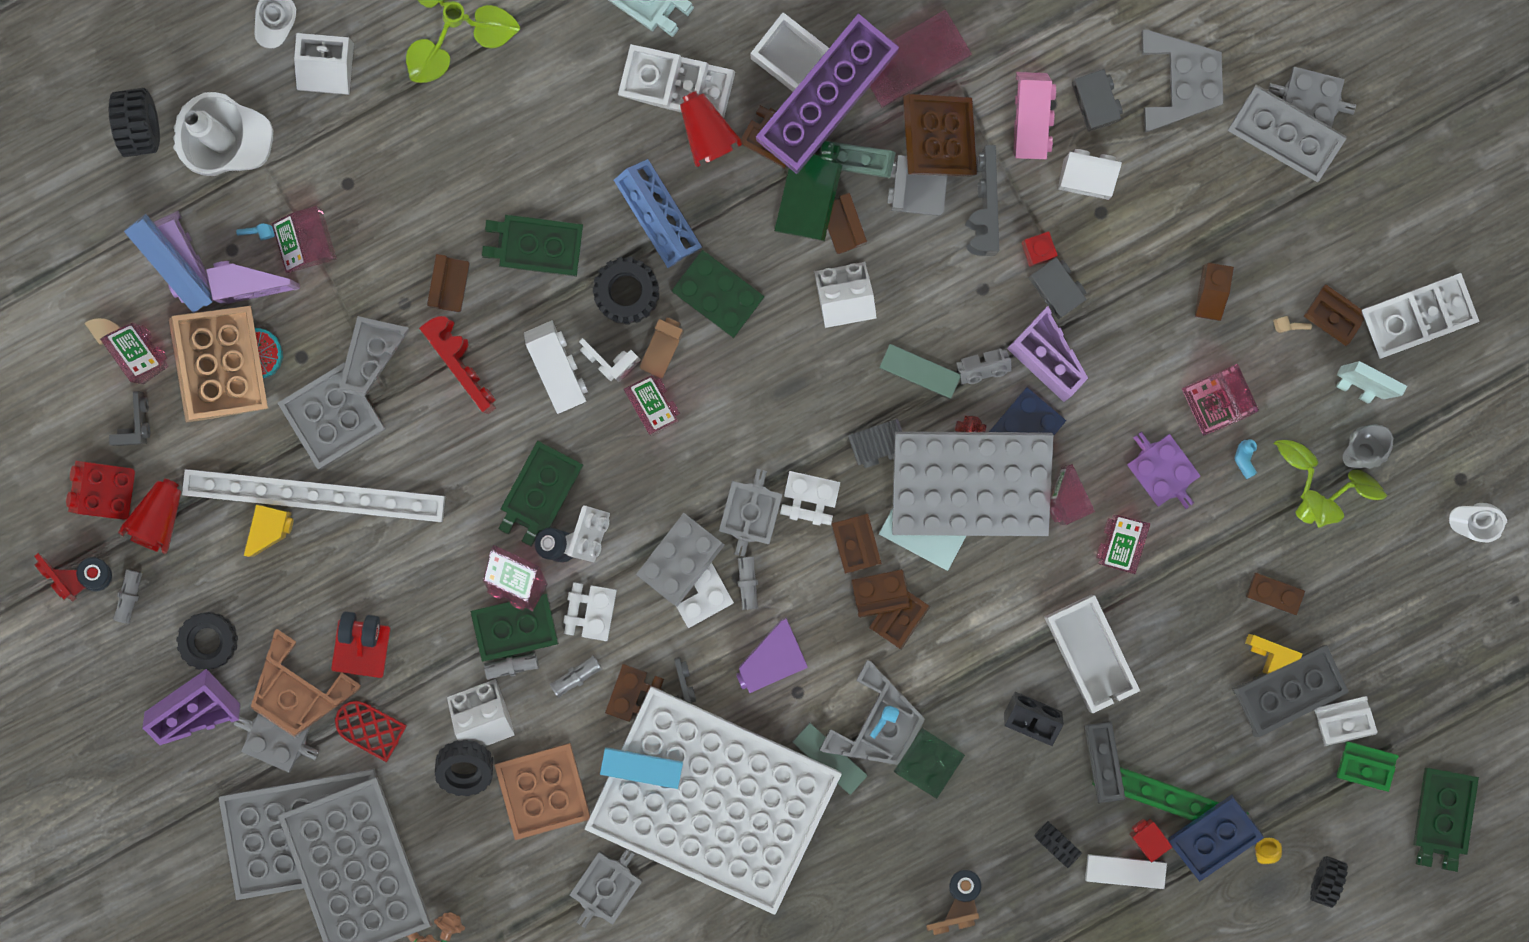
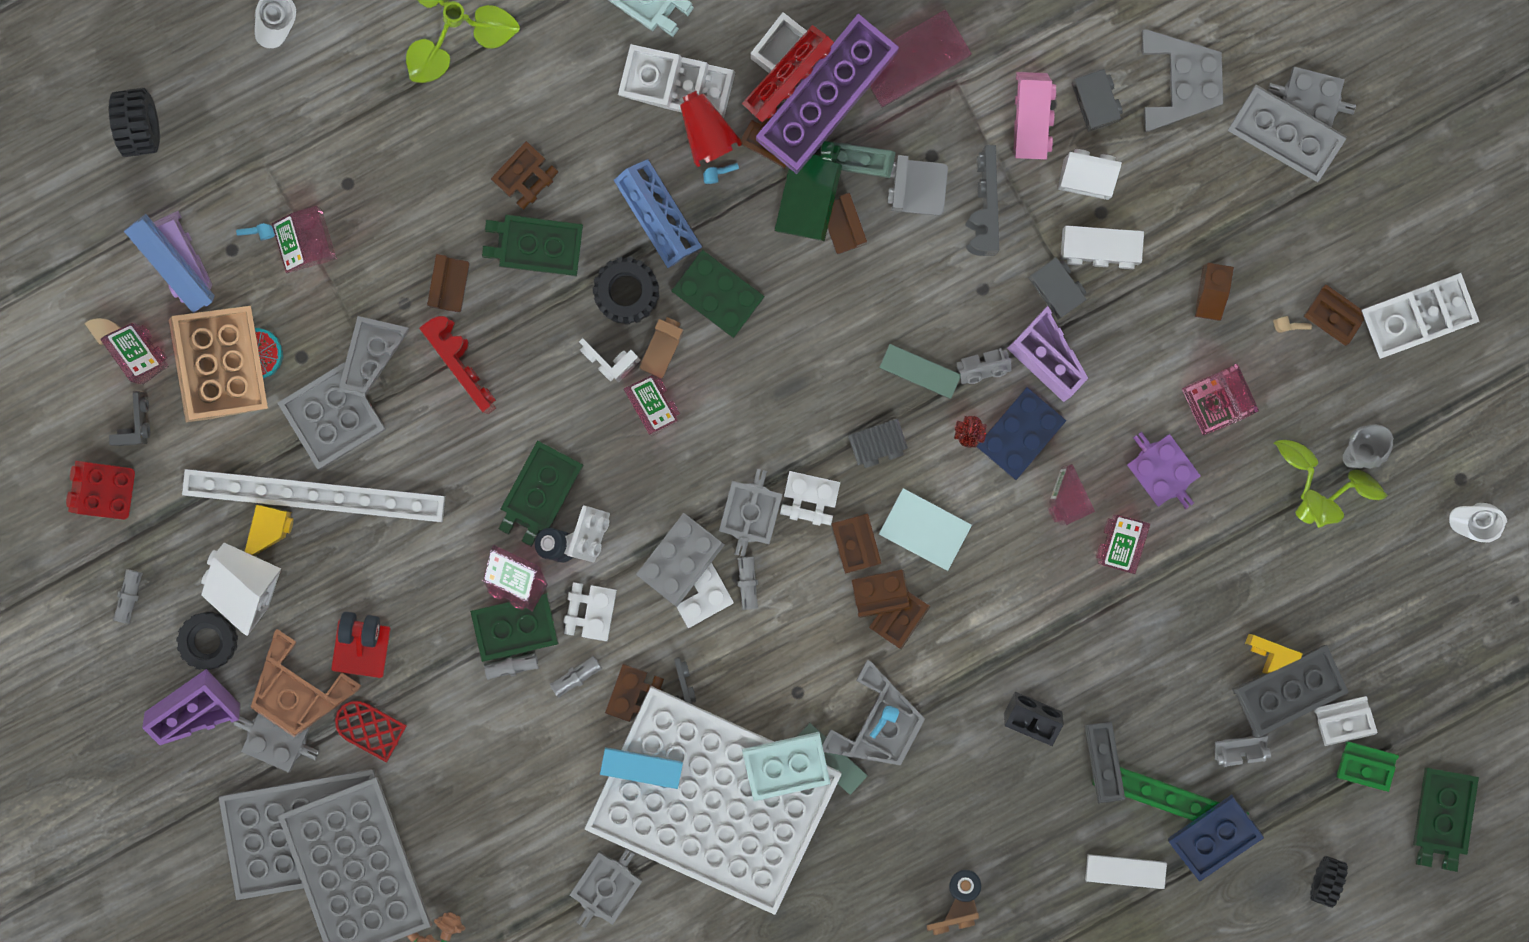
plate [34,553,112,602] -> none
red cone [118,478,181,554] -> none
white piece [173,92,273,176] -> none
lavender slope [206,261,300,305] -> none
white slope [294,33,354,95] -> none
black tyre [435,740,494,796] -> none
white slope [447,679,515,746] -> none
nougat plate [494,743,590,840] -> none
white wedge [524,320,588,414] -> none
medium lavender slope [736,617,808,693] -> none
white slope [814,262,877,328] -> none
light grey plate [892,431,1053,536] -> none
clear green plate [894,728,965,799] -> none
reddish brown plate [903,94,977,177] -> none
red brick [1021,231,1058,267] -> none
black tyre [1034,821,1082,868] -> none
white piece [1044,595,1140,713] -> none
red brick [1129,819,1172,863] -> none
medium azure arm [1234,439,1257,479] -> none
reddish brown plate [1246,573,1305,615] -> none
yellow tile [1255,838,1282,864] -> none
light aqua tile [1336,361,1407,403] -> none
none -> white slope [201,543,281,636]
none -> reddish brown plate [491,141,559,210]
none -> medium azure hand [703,163,739,184]
none -> red plate [742,25,834,122]
none -> light aqua tile [742,732,831,801]
none -> white brick [1060,226,1144,269]
none -> light grey hinge [1215,735,1271,767]

